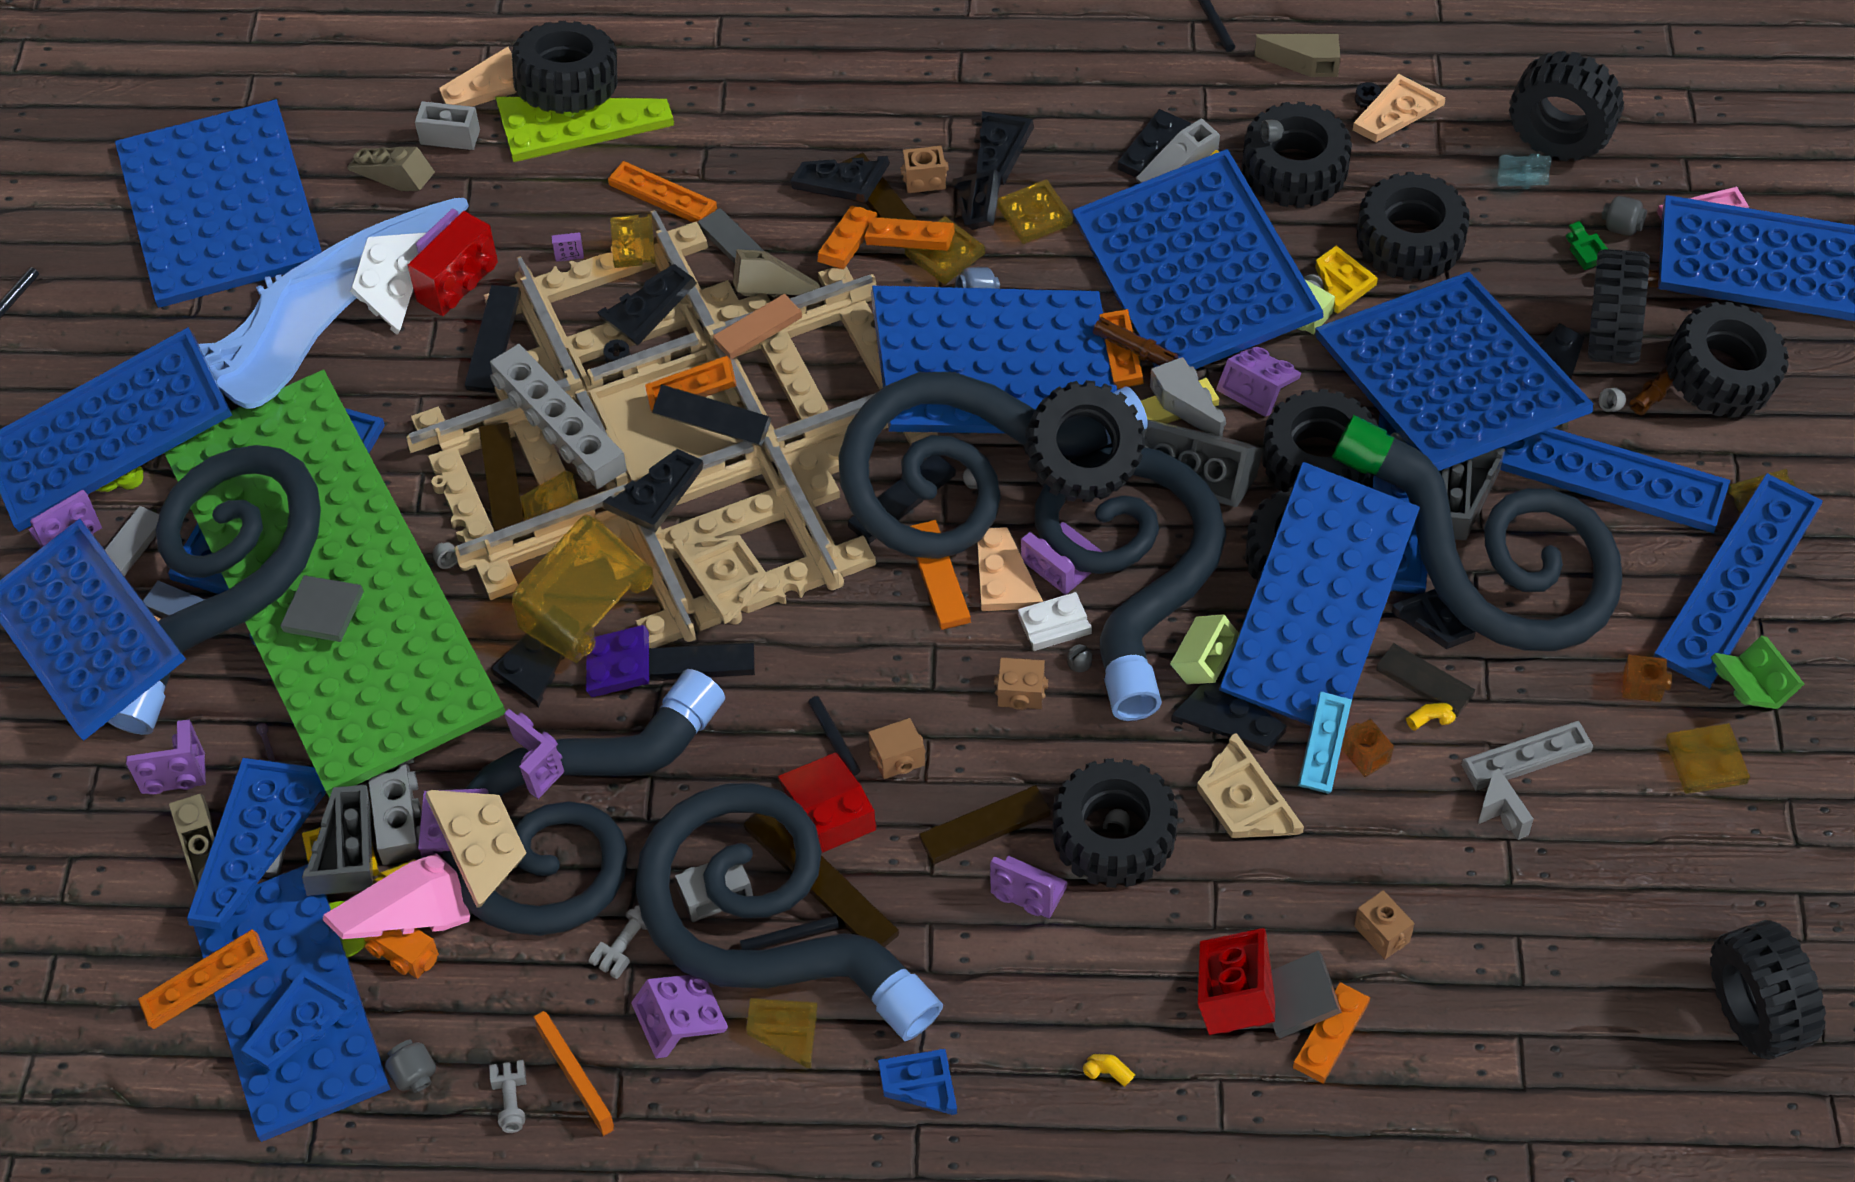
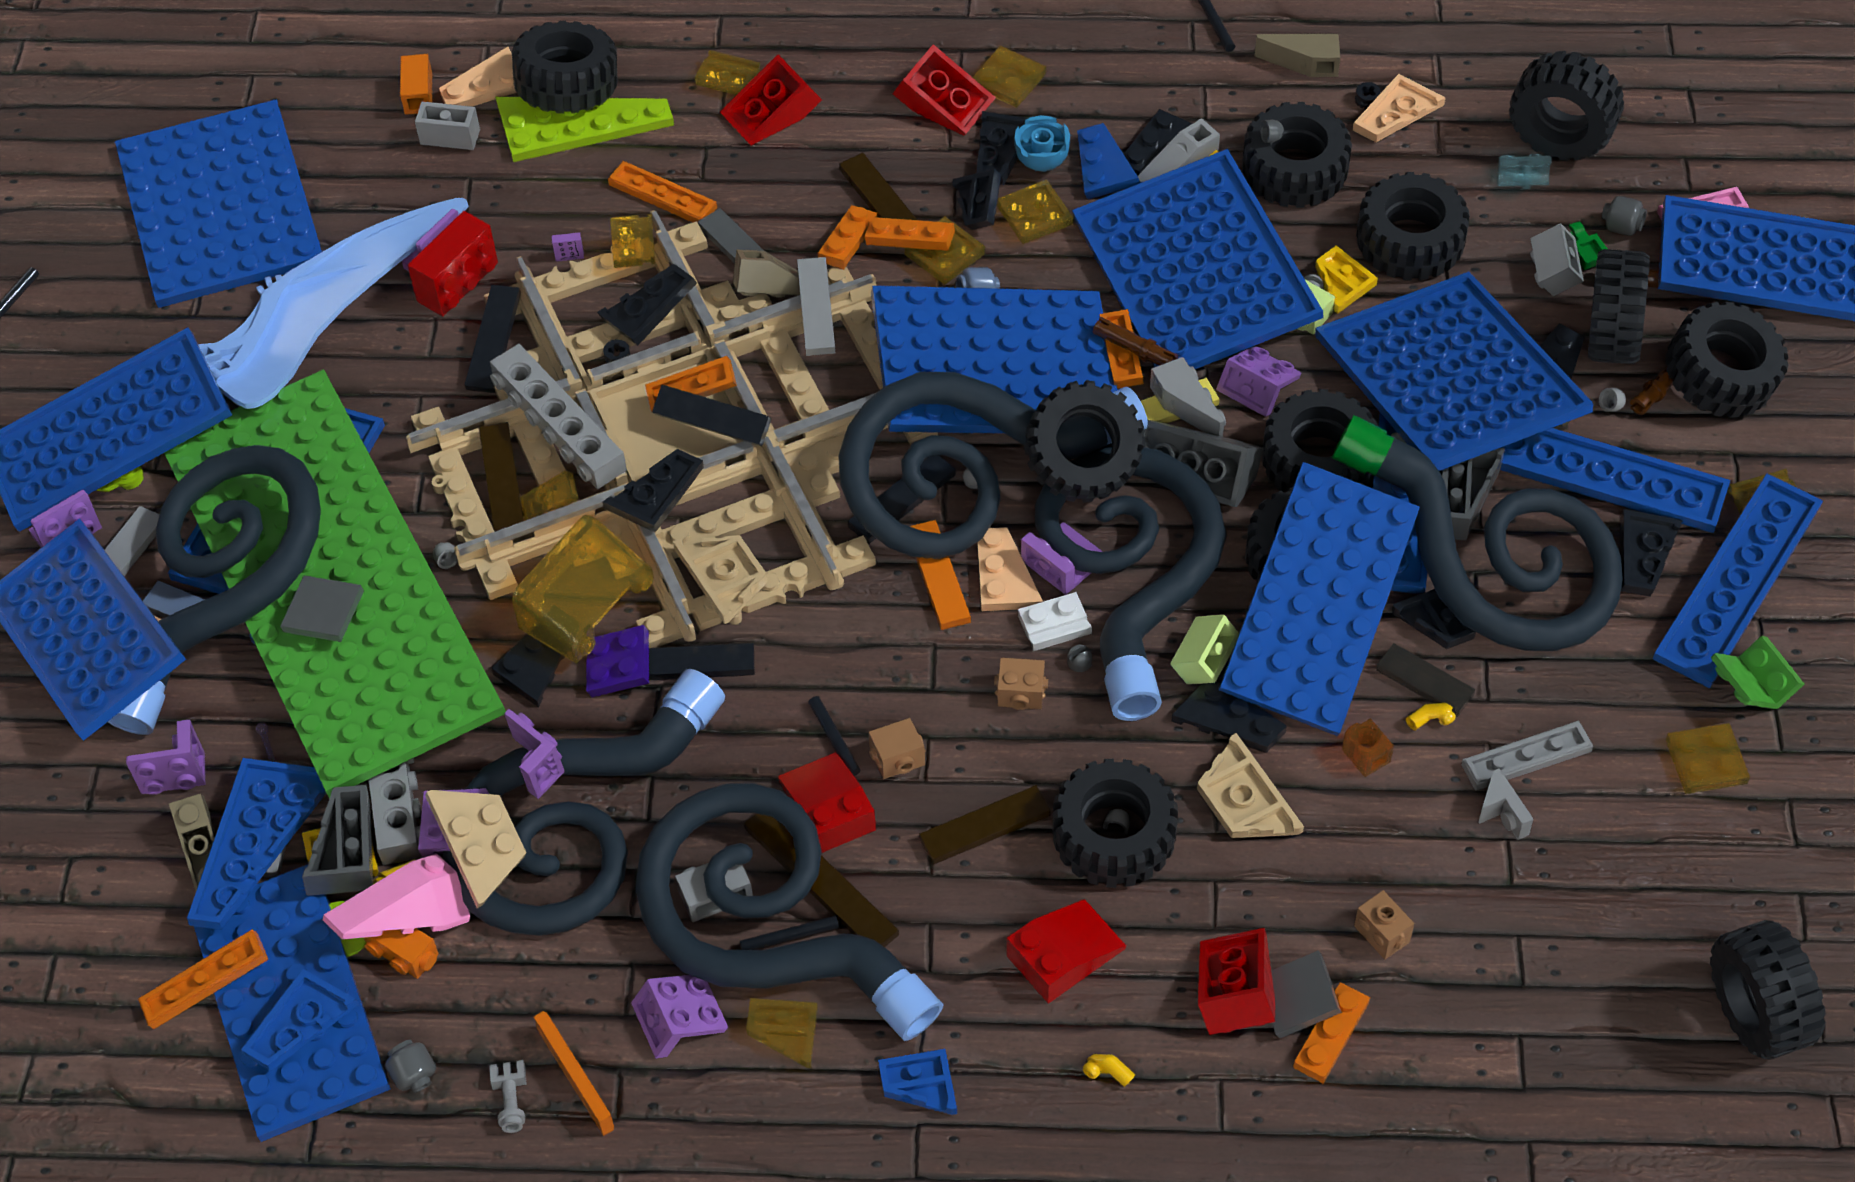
dark tan slope [347,147,435,191] -> none
white wing [350,232,426,334] -> none
light grey hinge [589,906,647,979] -> none
nougat tile [713,294,802,360] -> none
black wing [790,156,890,203] -> none
medium nougat head [900,146,949,193] -> none
medium lavender bracket [990,856,1067,919] -> none
medium azure plate [1298,692,1352,794] -> none
clear orange brick [1622,655,1672,702] -> none
none -> orange brick [400,54,432,115]
none -> clear yellow plate [695,50,761,95]
none -> red slope [720,54,822,145]
none -> light grey tile [797,257,836,356]
none -> red slope [892,44,996,136]
none -> clear yellow plate [972,45,1046,108]
none -> red slope [1007,899,1126,1004]
none -> dark azure cylinder [1014,115,1070,172]
none -> blue wing [1077,123,1141,200]
none -> light grey brick [1530,223,1584,296]
none -> black wing [1620,509,1683,597]

